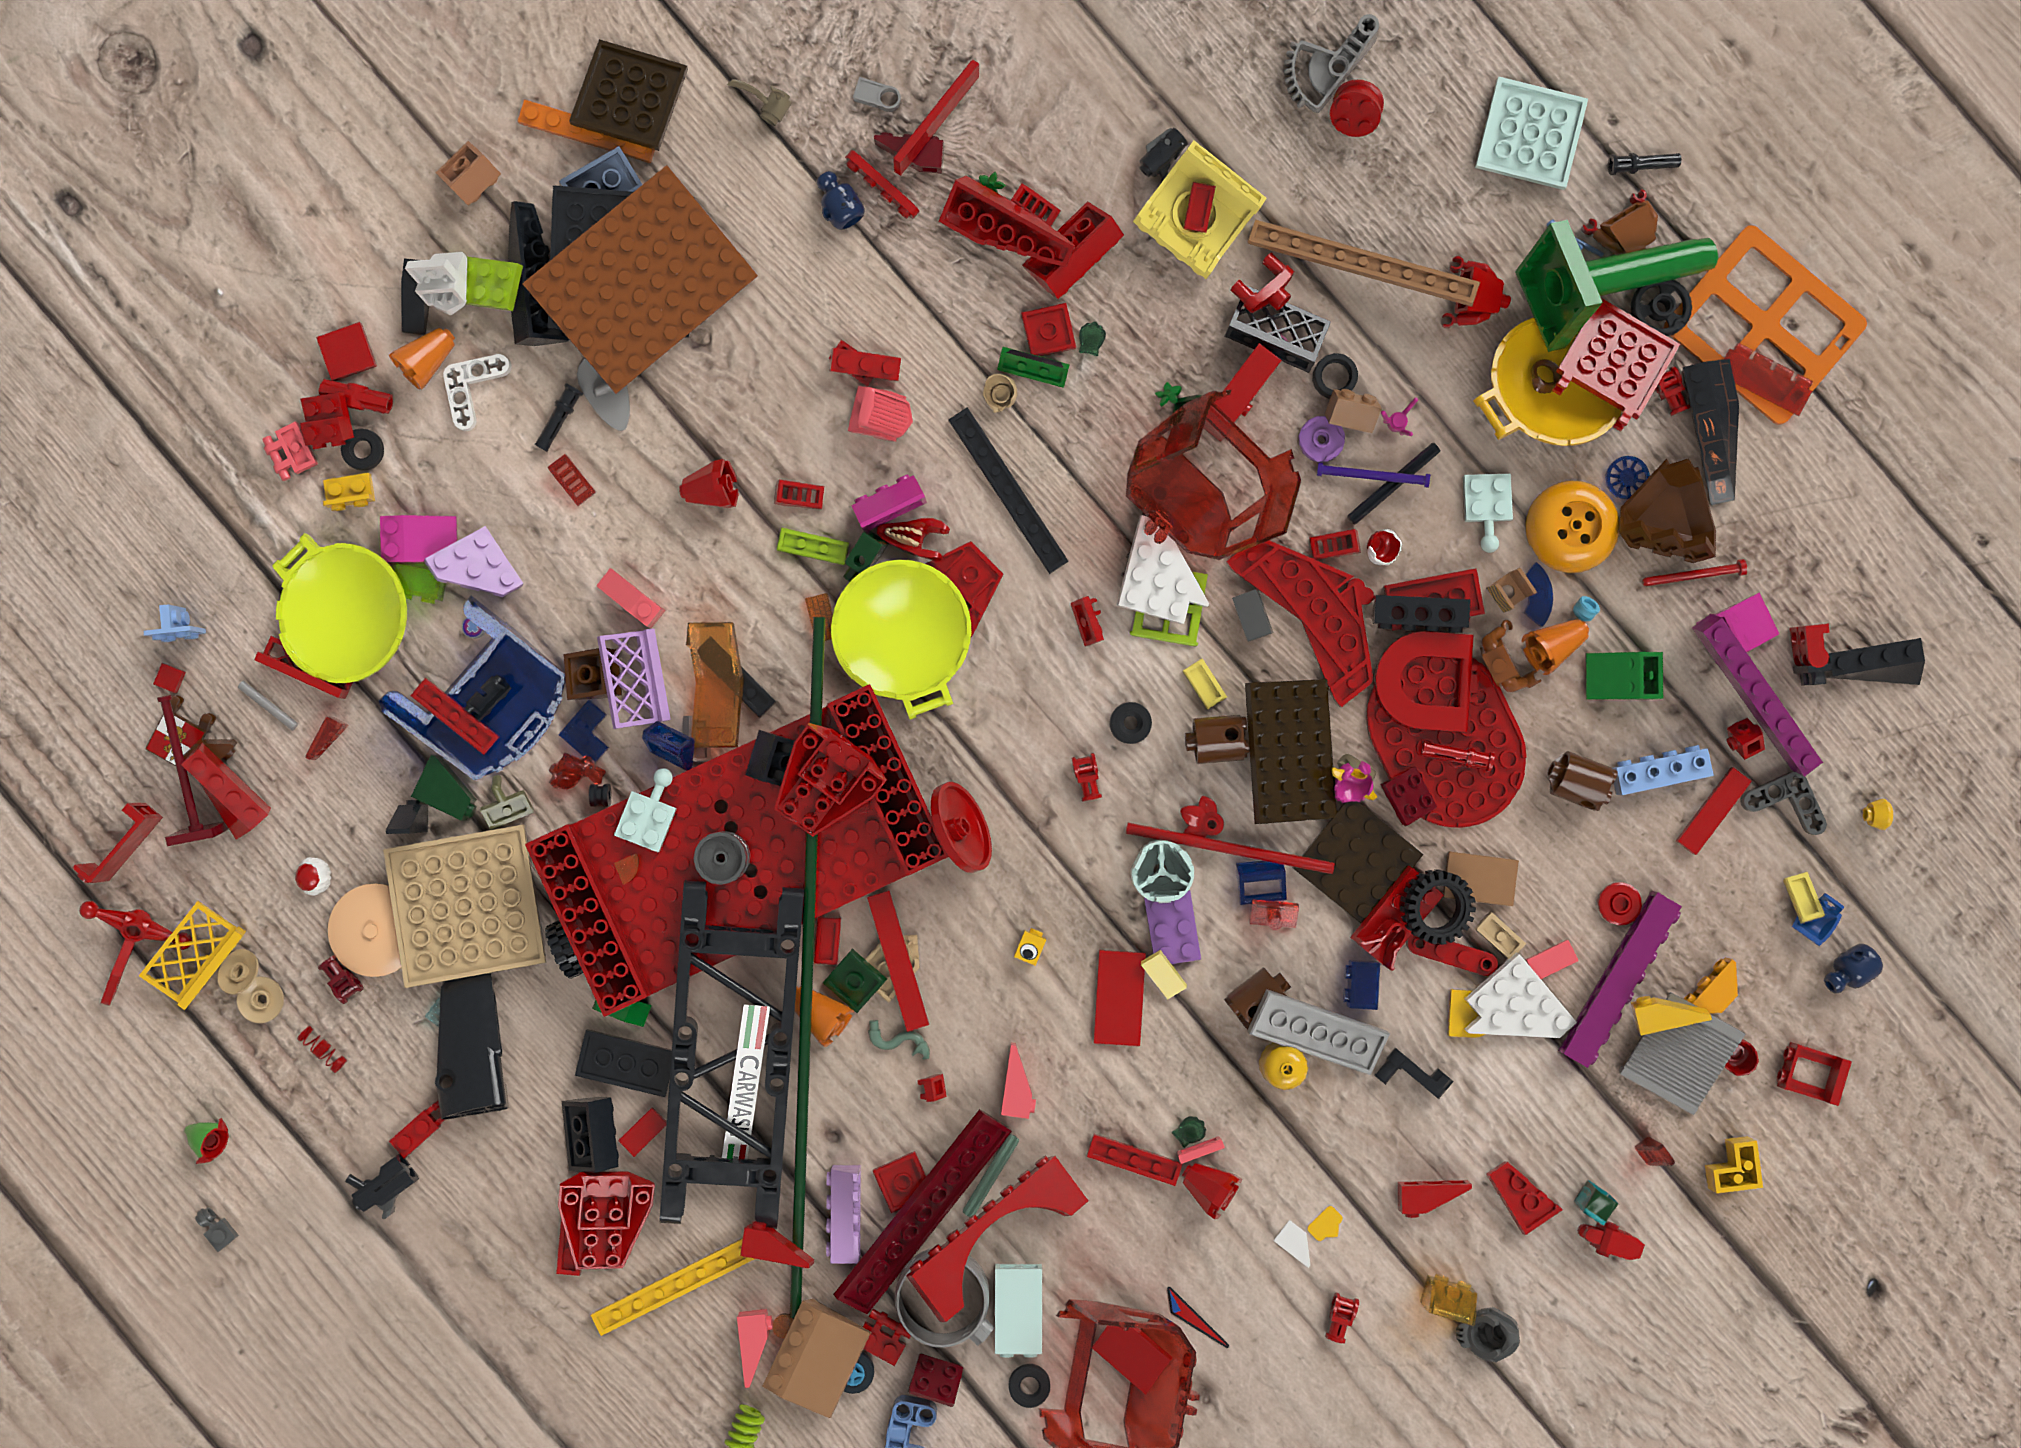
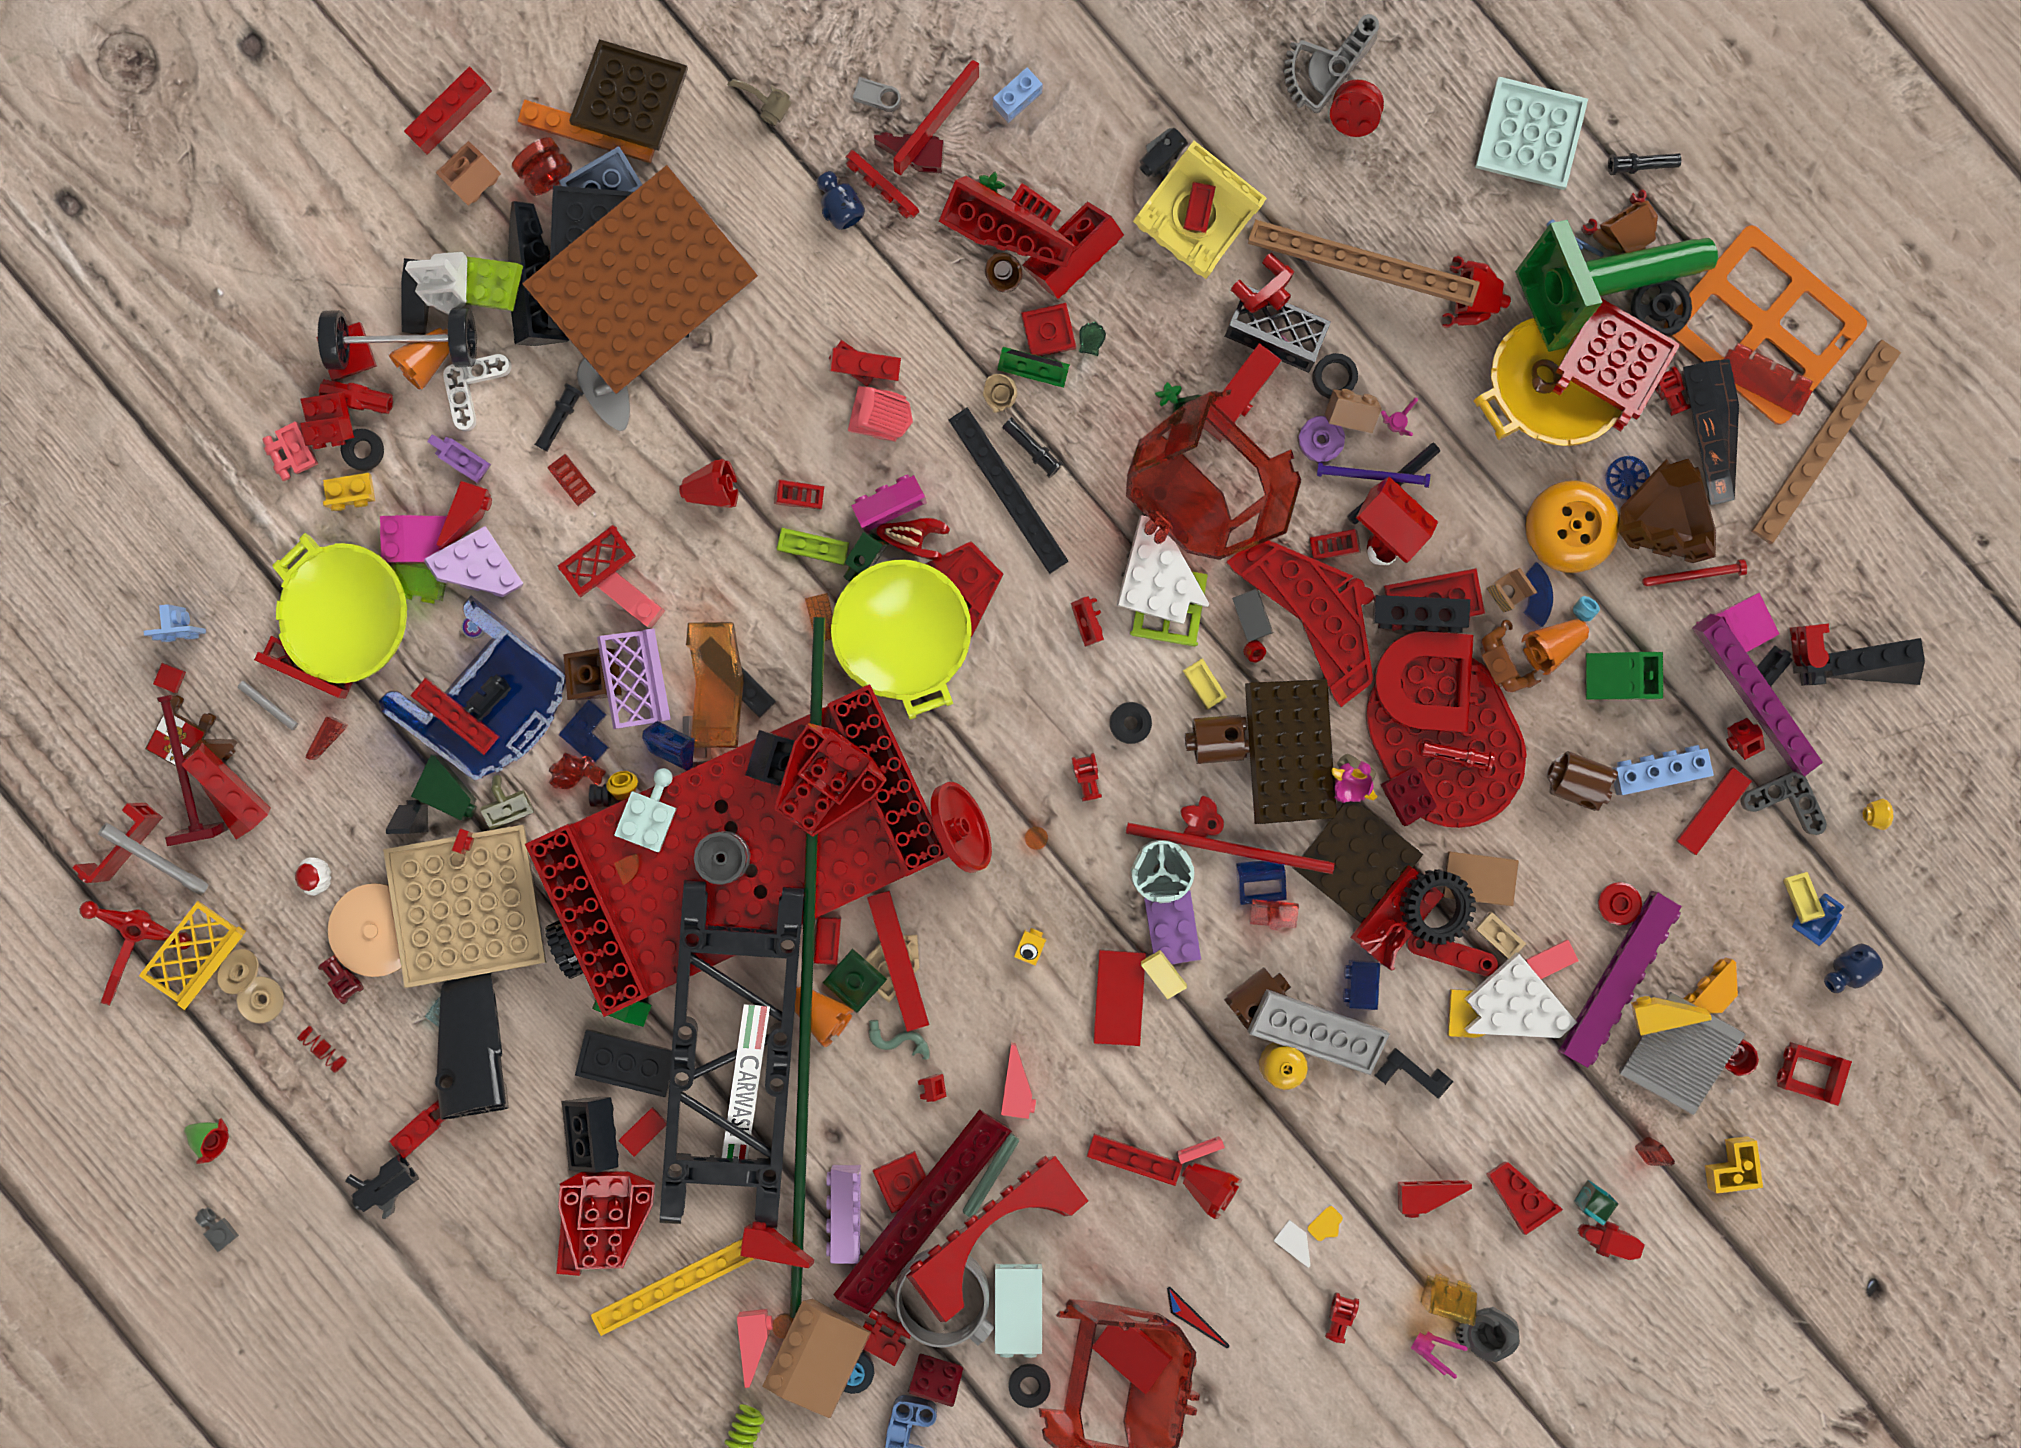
clear green animal [1172,1116,1206,1148] -> none
light aqua plate [1463,474,1513,553] -> none
none -> light grey piece [98,823,208,895]
none -> black axle [318,308,477,370]
none -> red brick [404,66,492,155]
none -> medium lavender hinge [427,434,491,484]
none -> red slope [436,481,492,550]
none -> red plate [452,828,474,855]
none -> clear red wheel [511,137,573,196]
none -> red window [557,525,636,598]
none -> yellow cone [606,771,638,801]
none -> reddish brown hair [985,253,1023,293]
none -> light blue brick [993,67,1043,123]
none -> black pin [1002,417,1063,478]
none -> clear orange tile [1025,826,1048,850]
none -> red axle [1243,640,1266,663]
none -> red slope [1356,477,1438,563]
none -> dark pink plant [1411,1331,1468,1379]
none -> medium nougat plate [1751,340,1901,544]
none -> black hinge [1757,645,1793,687]

